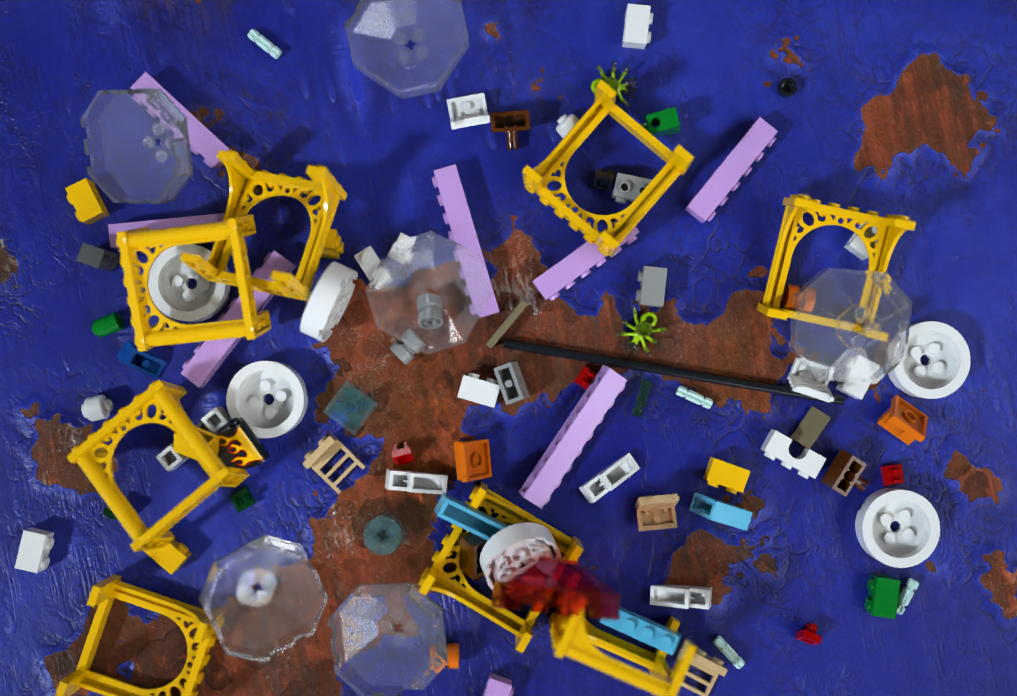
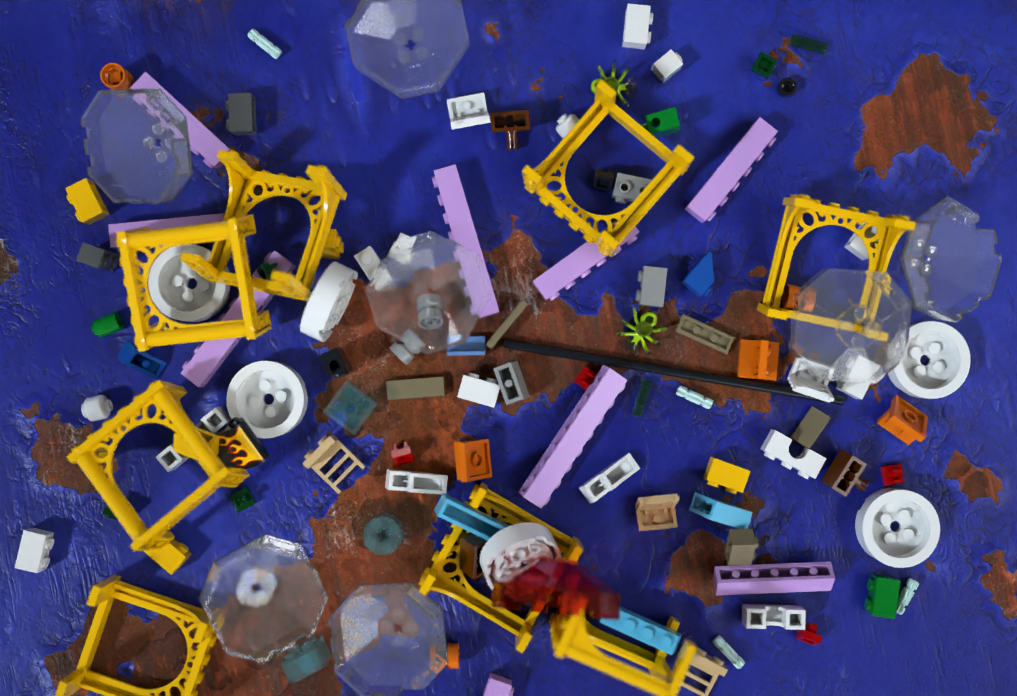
white slope [650,585,712,610] -> none
none -> orange wheel [100,63,134,94]
none -> dark grey brick [226,93,257,136]
none -> dark green tile [257,262,278,281]
none -> clear light blue brick [280,636,332,684]
none -> black brick [319,347,352,379]
none -> dark tan tile [386,376,445,400]
none -> medium blue panel [446,336,486,356]
none -> white brick [651,50,683,83]
none -> dark tan tile [674,314,735,355]
none -> blue slope [681,252,714,297]
none -> lavender brick [712,562,835,596]
none -> dark tan brick [725,528,758,566]
none -> orange bracket [737,339,780,381]
none -> white arch [742,604,806,630]
none -> dark green tile [750,52,778,79]
none -> axle [790,34,828,54]
none -> clear windscreen [900,196,1002,322]

